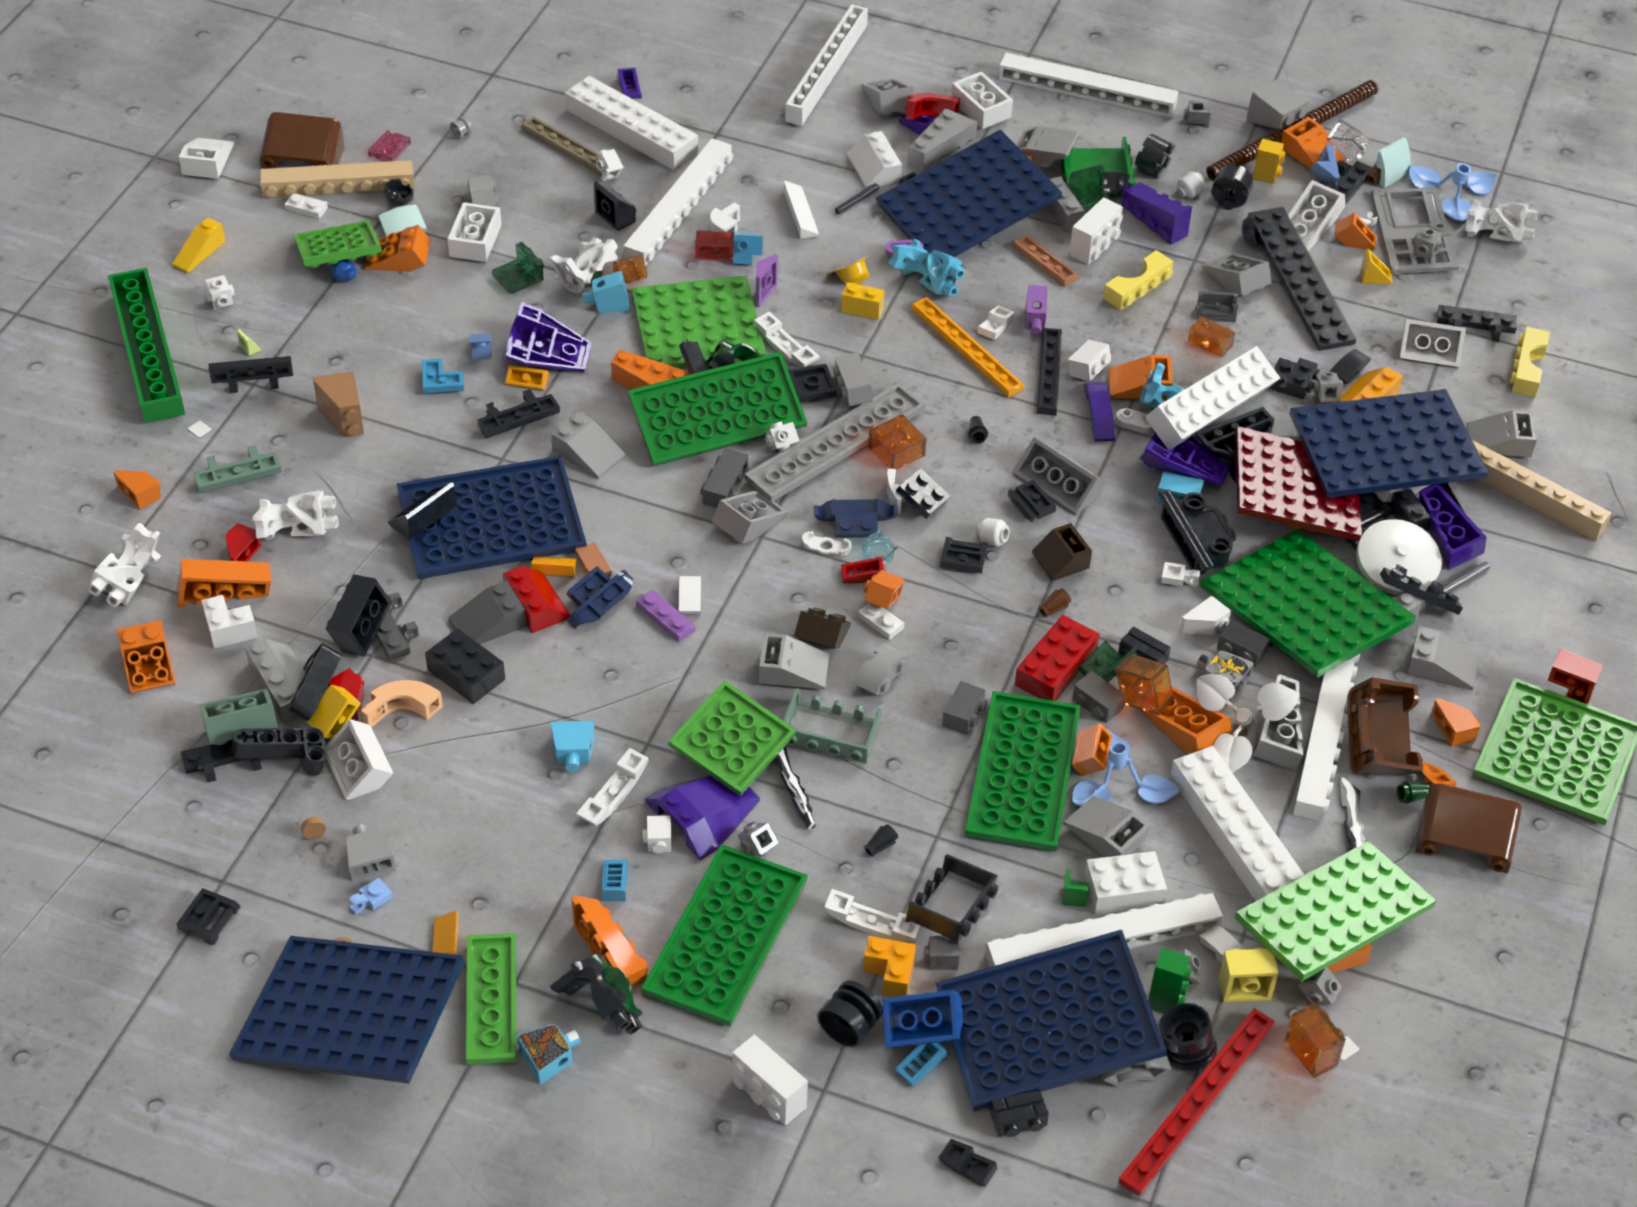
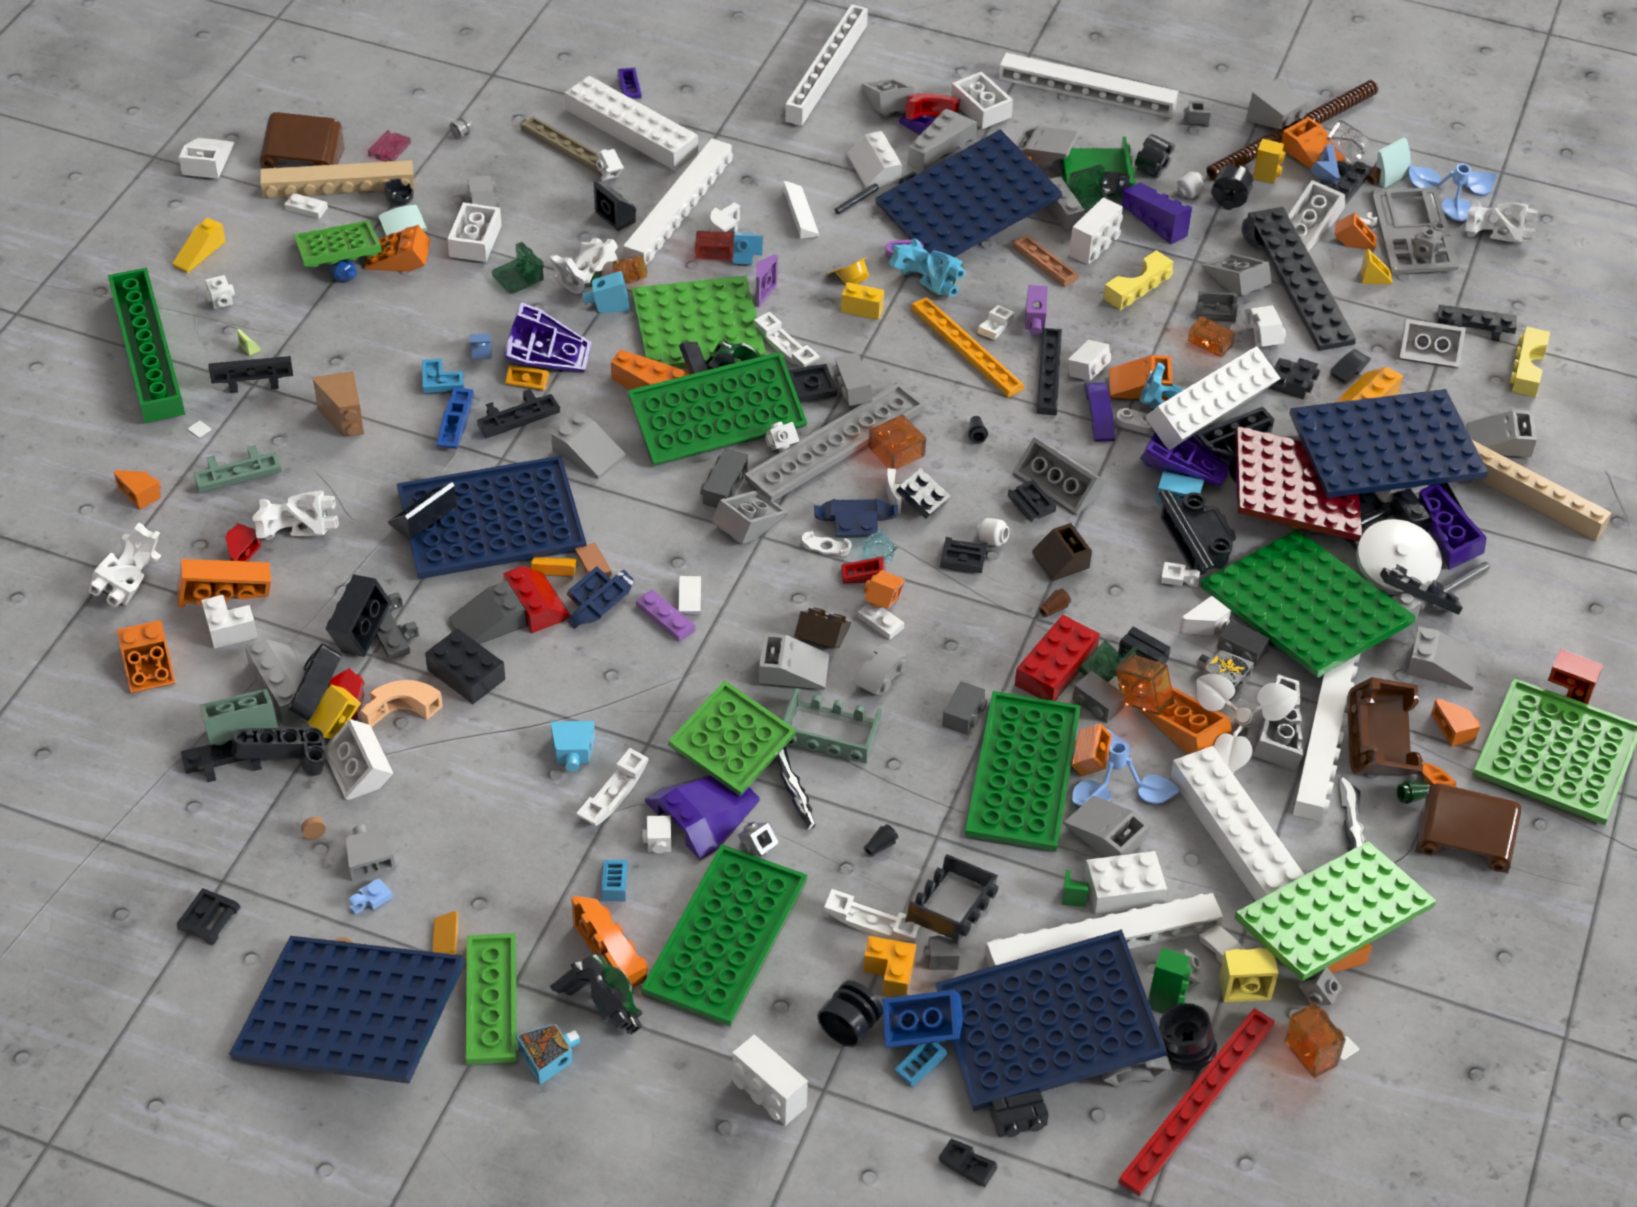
light grey brick [1313,372,1343,403] -> none
none -> blue slope [436,387,474,449]
none -> white brick [1244,305,1286,347]

